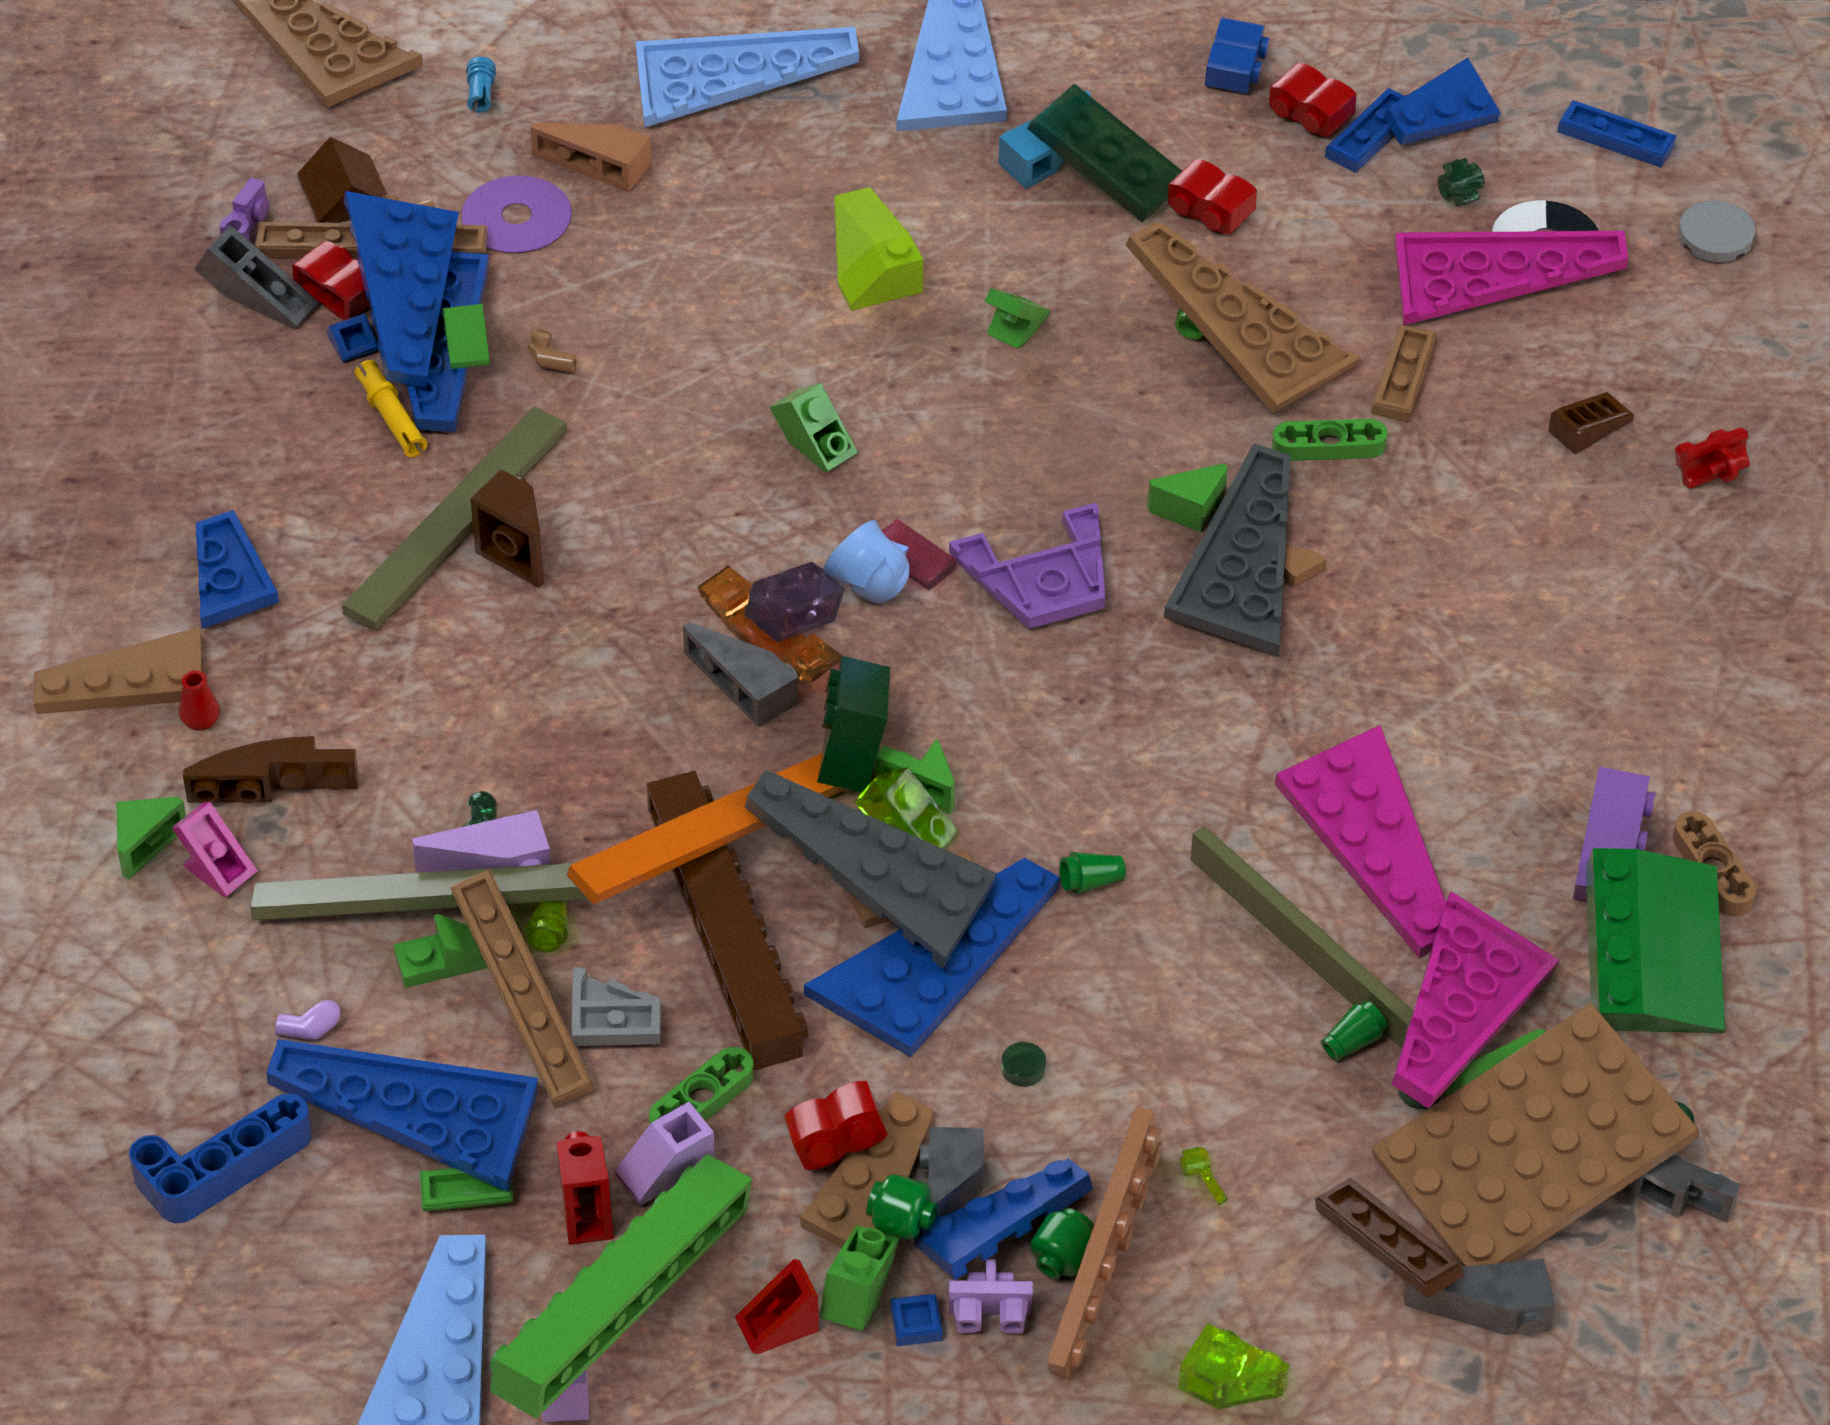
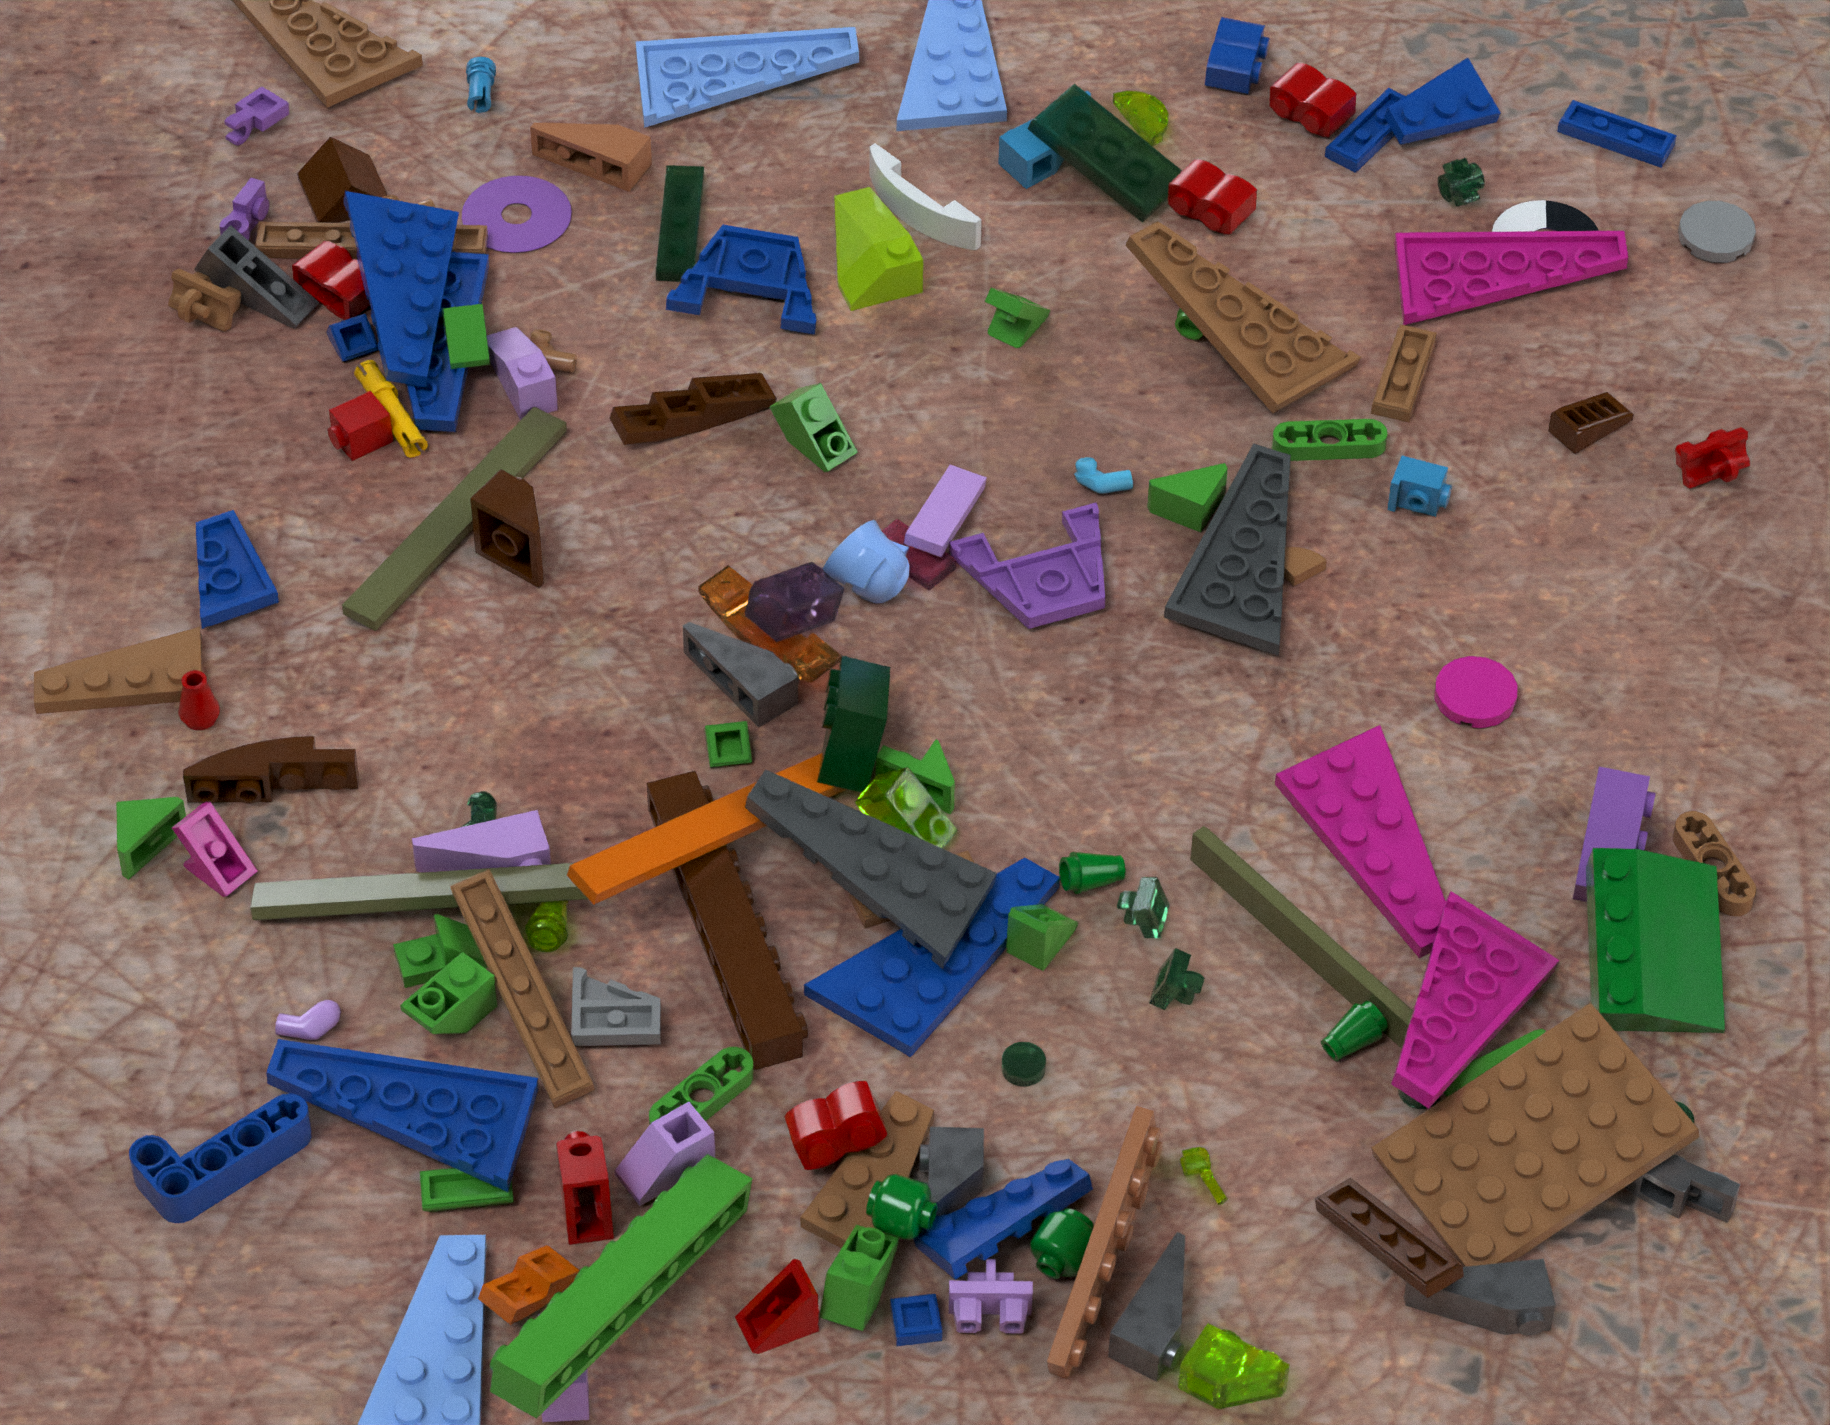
none -> medium nougat hips [168,268,241,332]
none -> medium lavender plate [224,86,289,146]
none -> red brick [327,391,393,461]
none -> bright green slope [400,952,497,1034]
none -> orange slope [478,1245,580,1325]
none -> lavender slope [487,327,558,420]
none -> reddish brown slope [609,373,777,445]
none -> clear green tile [655,165,704,282]
none -> blue wing [666,224,816,335]
none -> bright green slope [704,721,752,768]
none -> white slope [869,143,981,250]
none -> lavender tile [904,465,987,557]
none -> bright green slope [1007,904,1079,971]
none -> medium azure arm [1074,457,1133,494]
none -> flat silver slope [1108,1232,1185,1382]
none -> clear neon green tile [1113,91,1169,148]
none -> clear green tile [1117,877,1170,938]
none -> clear green tile [1149,948,1205,1010]
none -> dark azure brick [1387,456,1452,517]
none -> dark pink tile [1434,656,1518,728]

